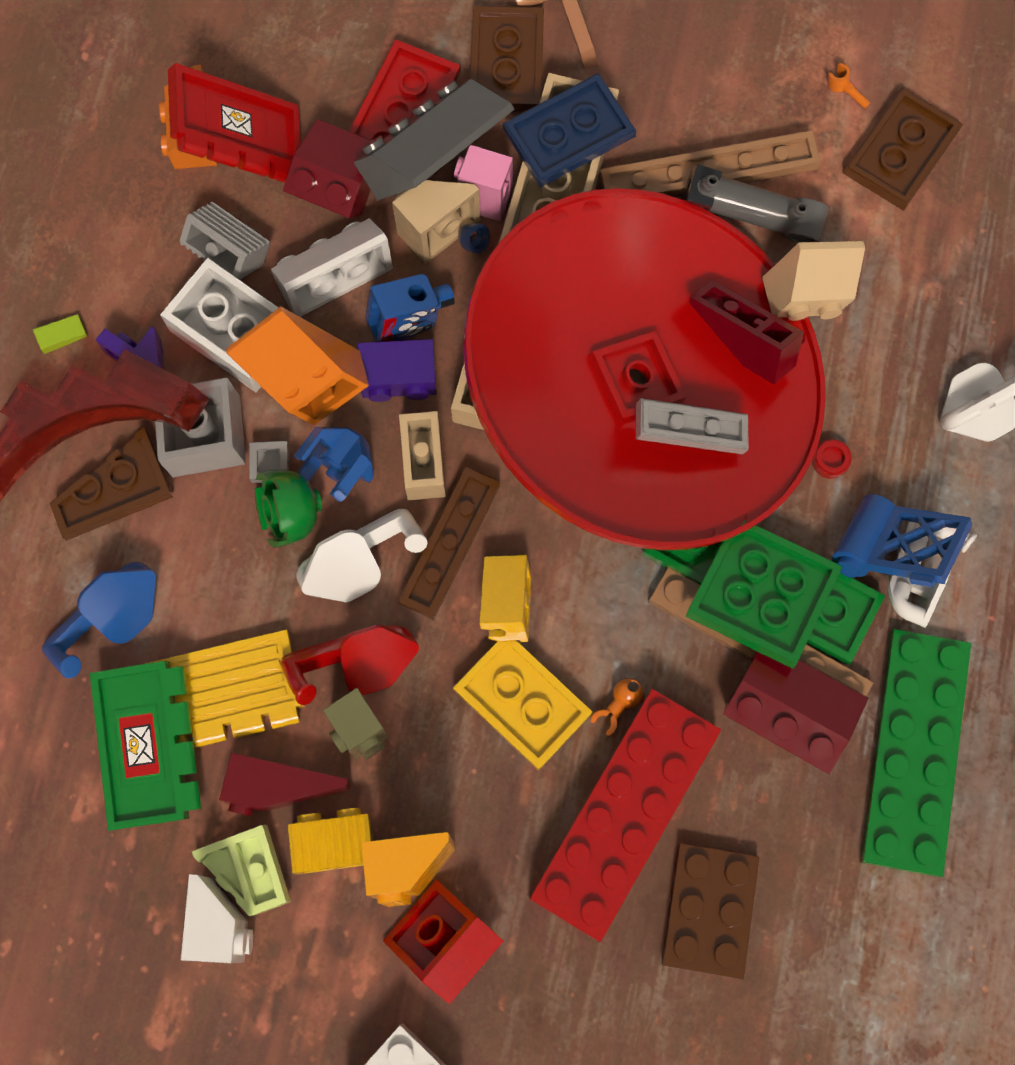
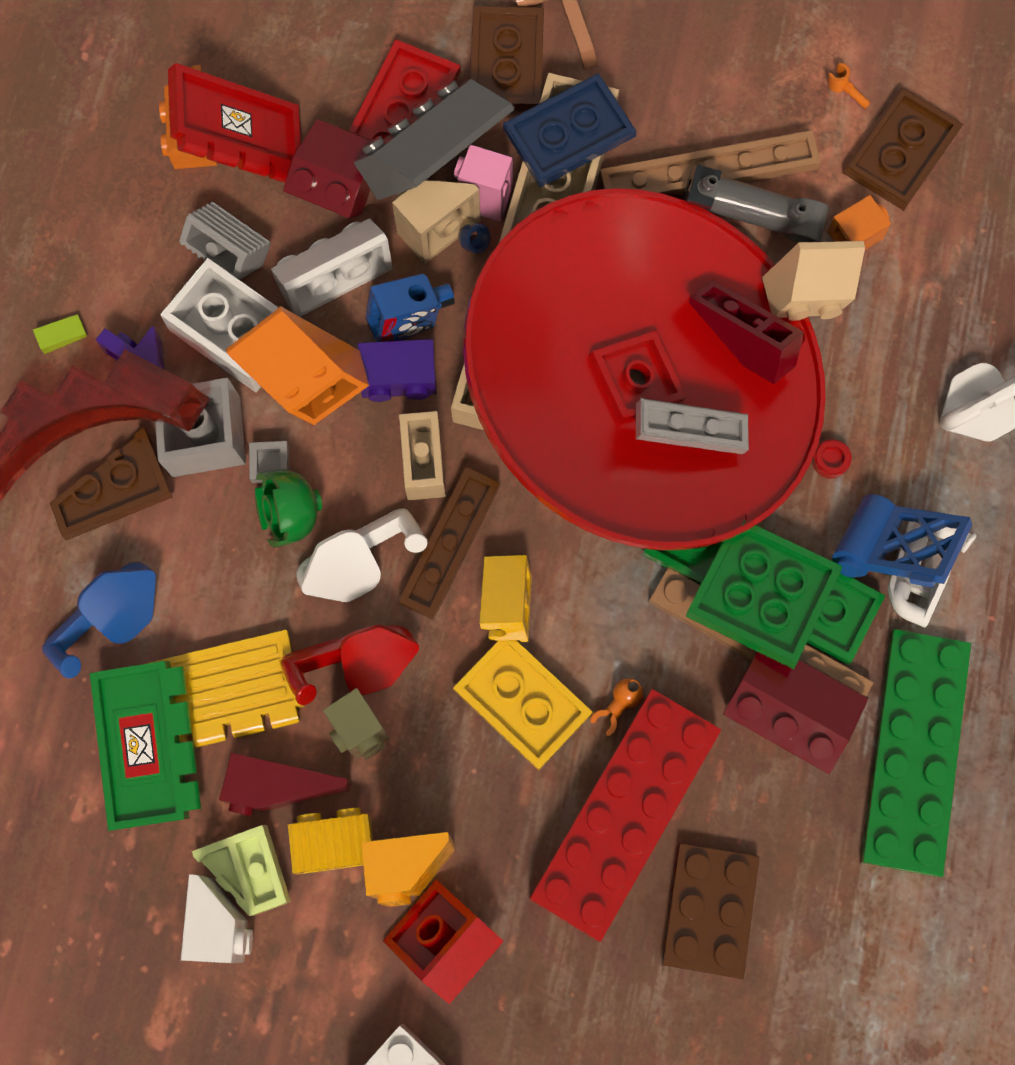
blue piece [294,427,374,502] -> none
none -> orange brick [827,195,891,250]

